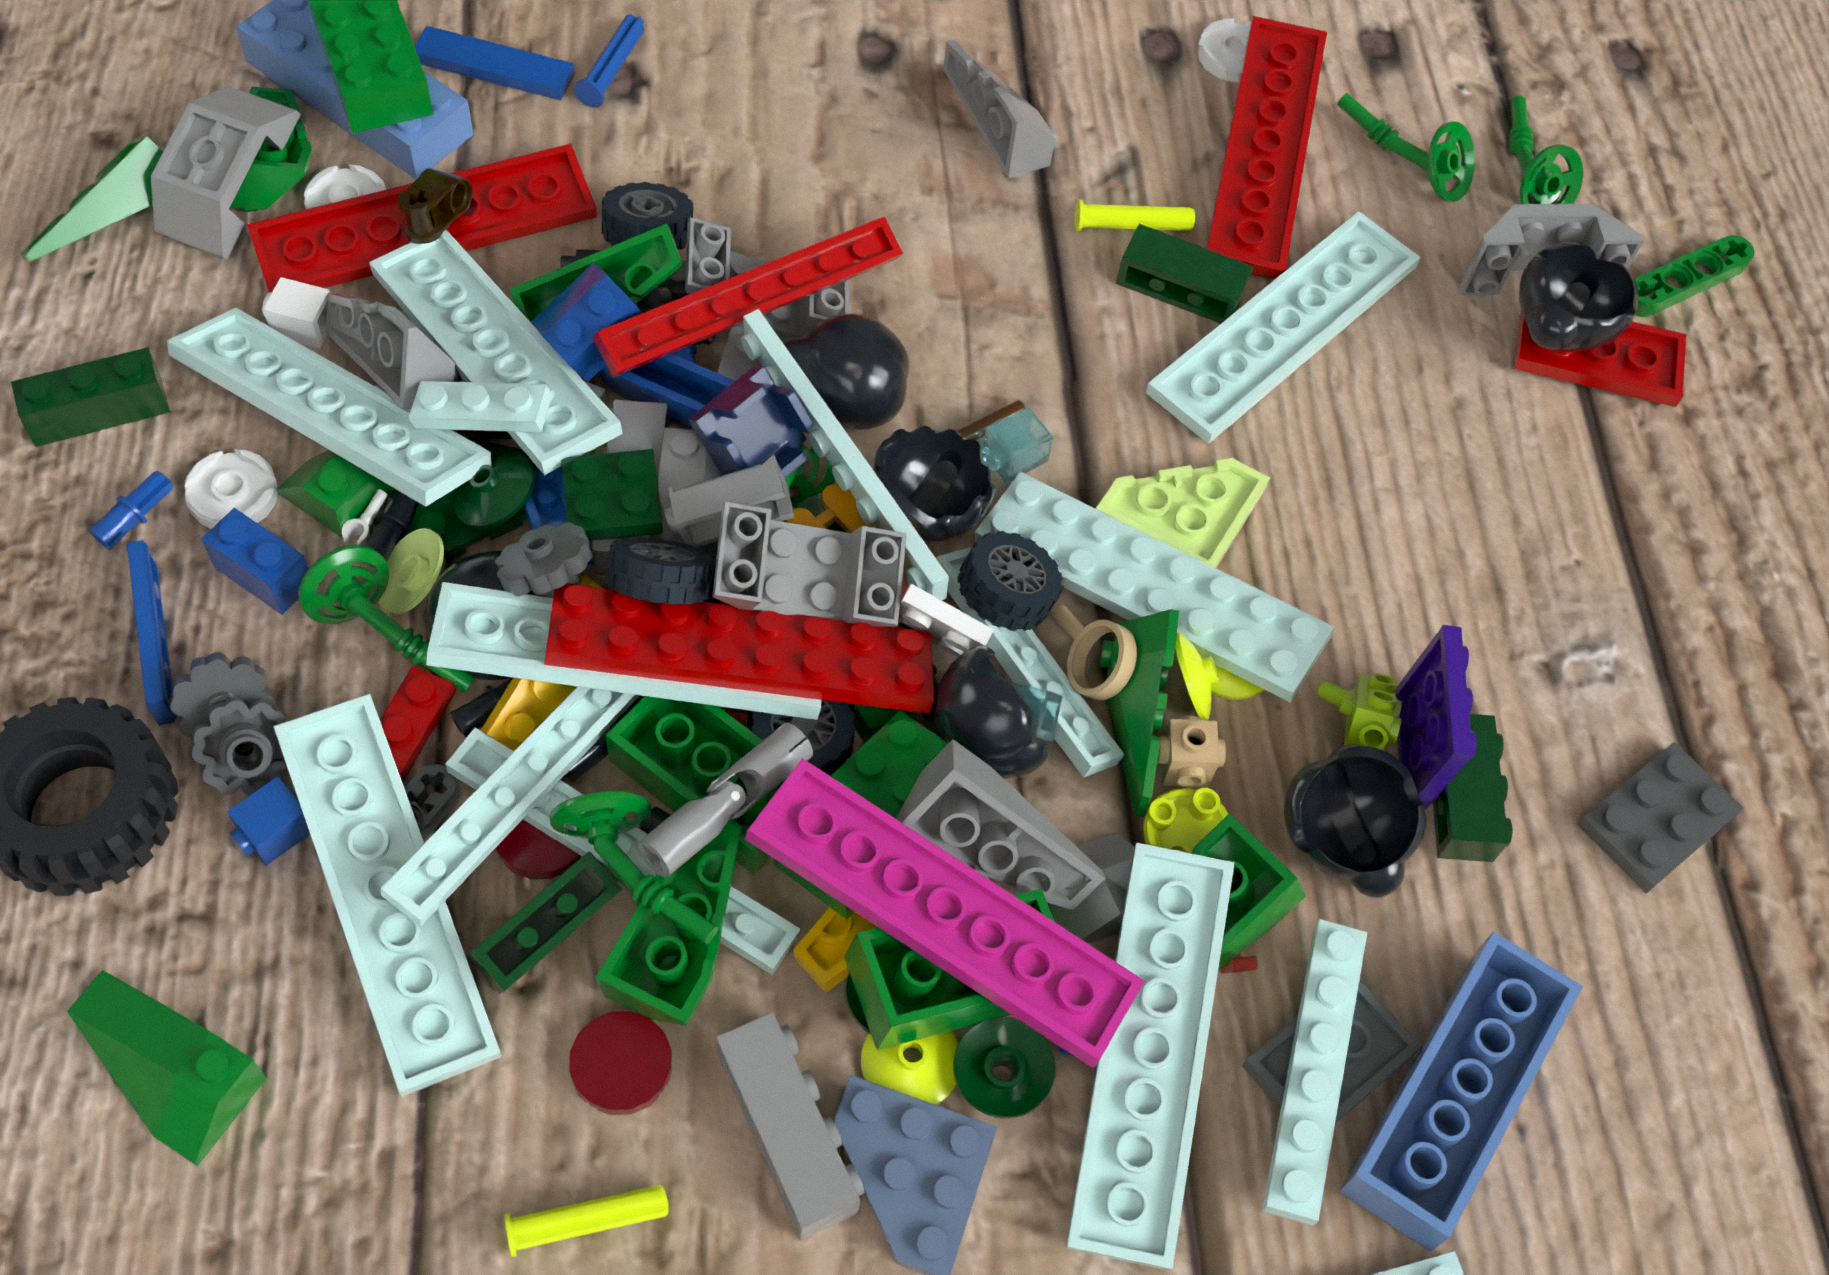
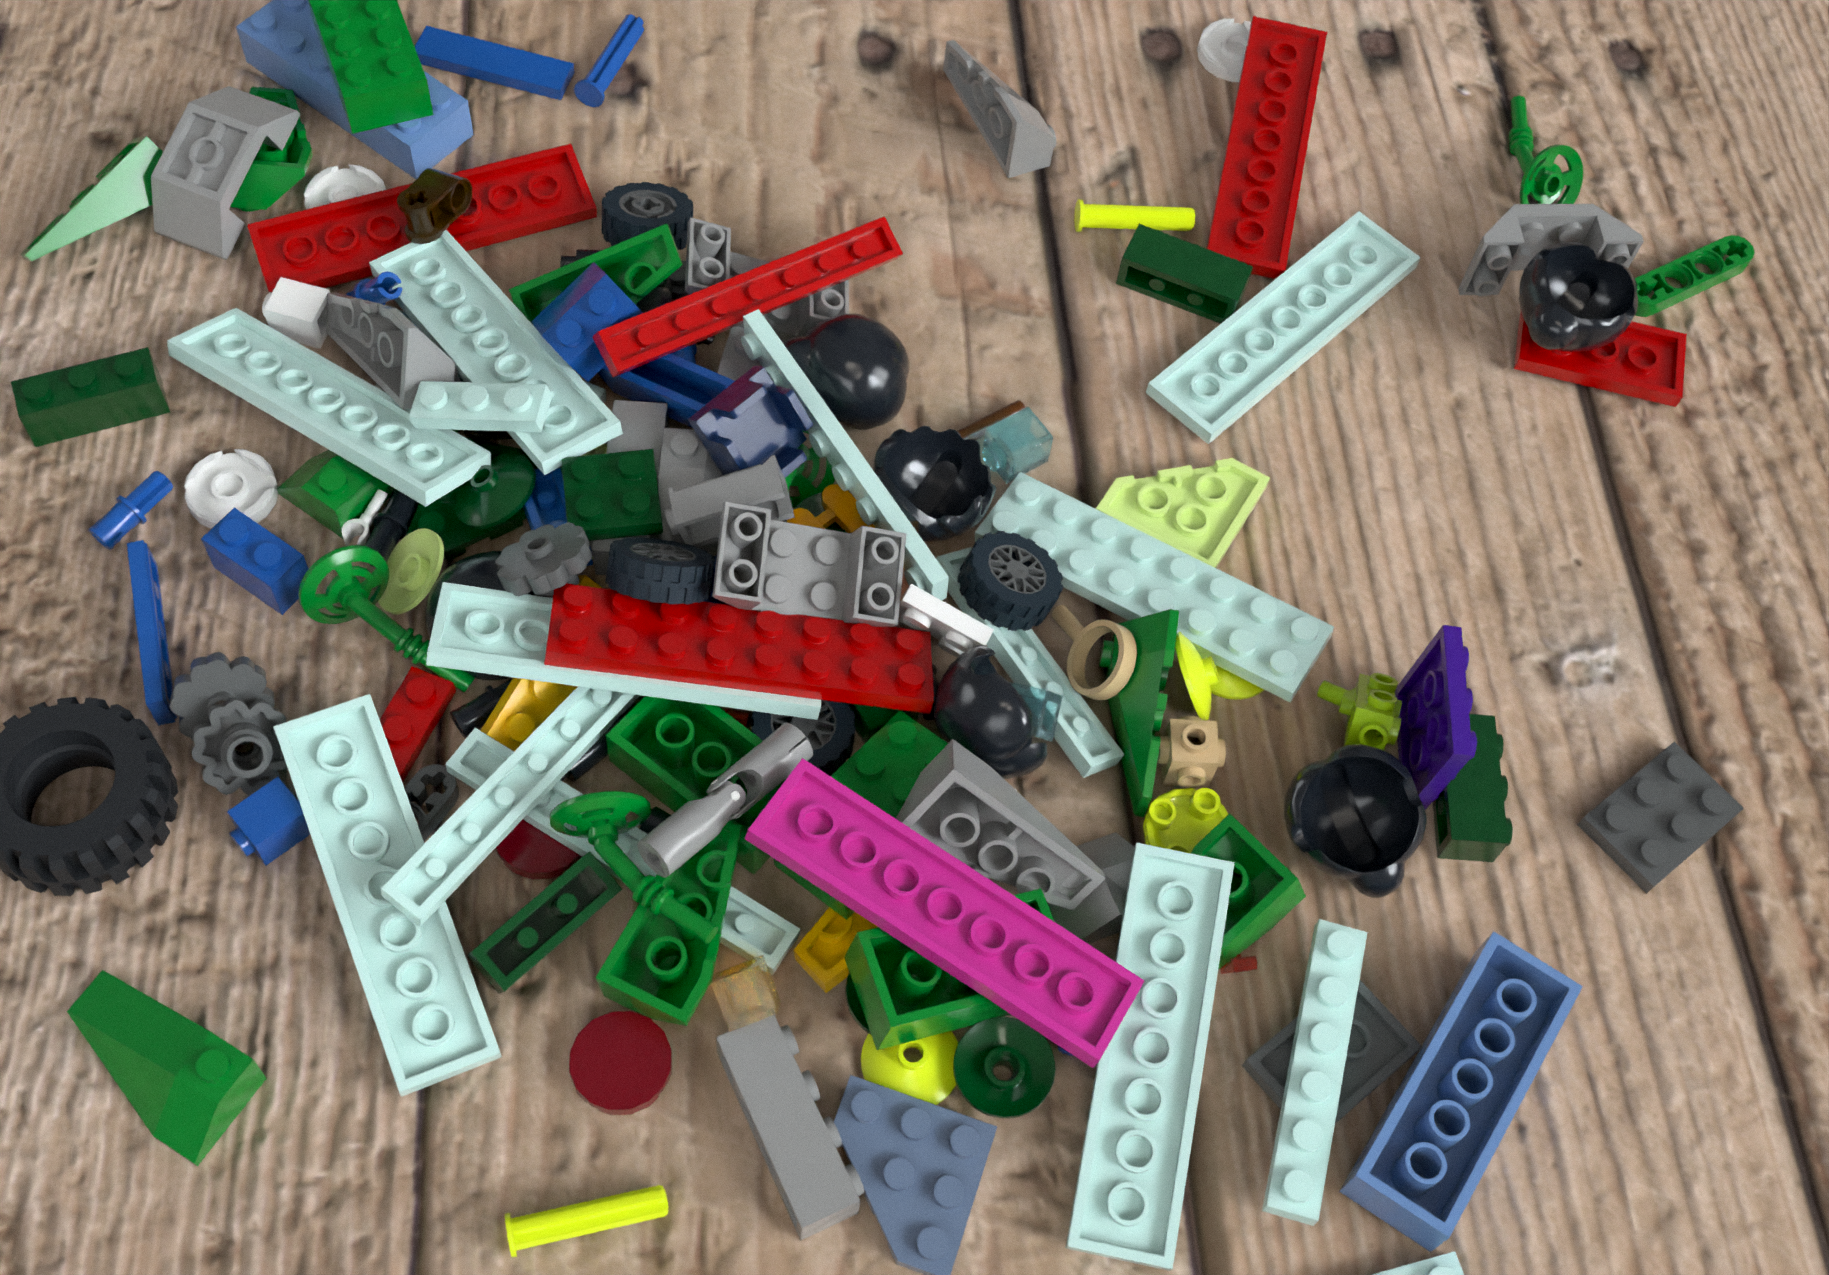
green dish [1337,93,1475,202] -> none
none -> blue axle [345,271,402,305]
none -> clear yellow brick [711,955,781,1032]

